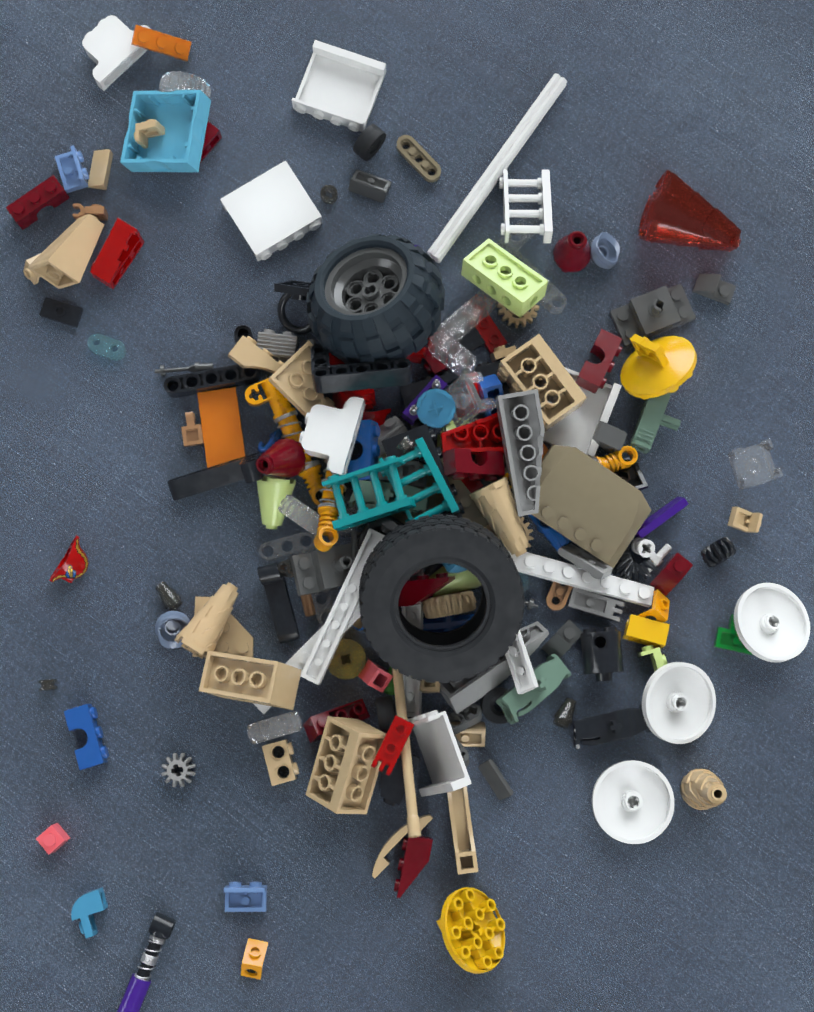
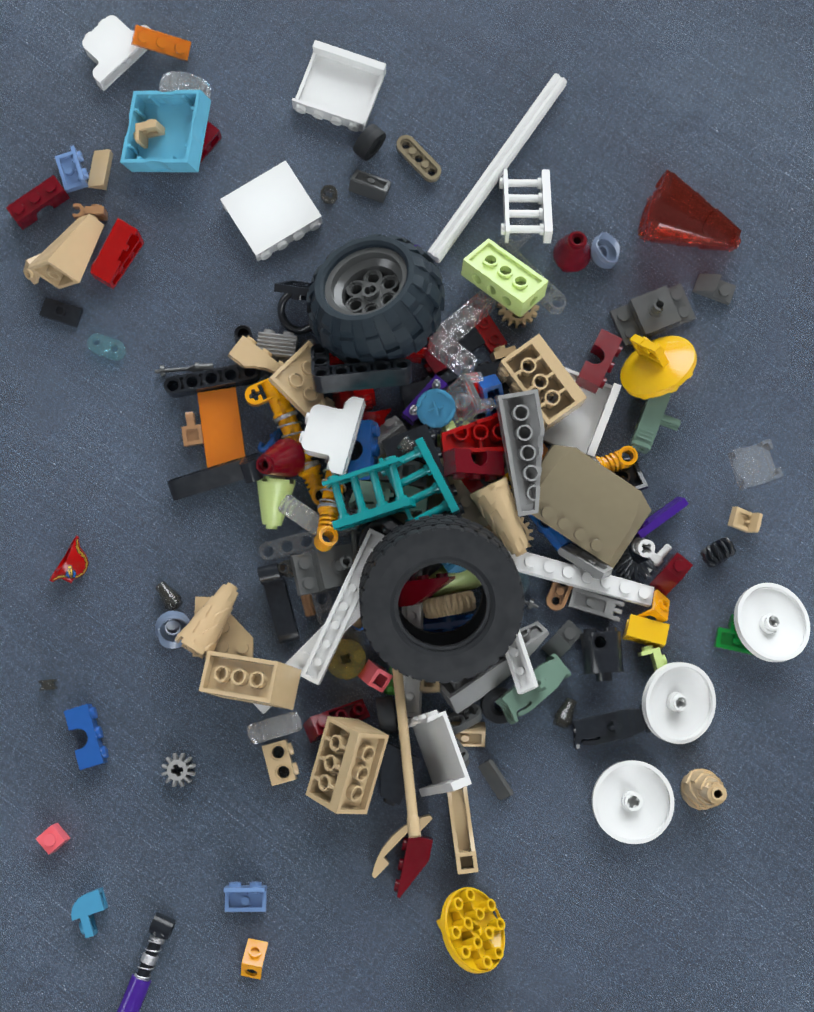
red hinge [371,715,415,776] -> none
dark grey slope [592,421,627,454] -> none

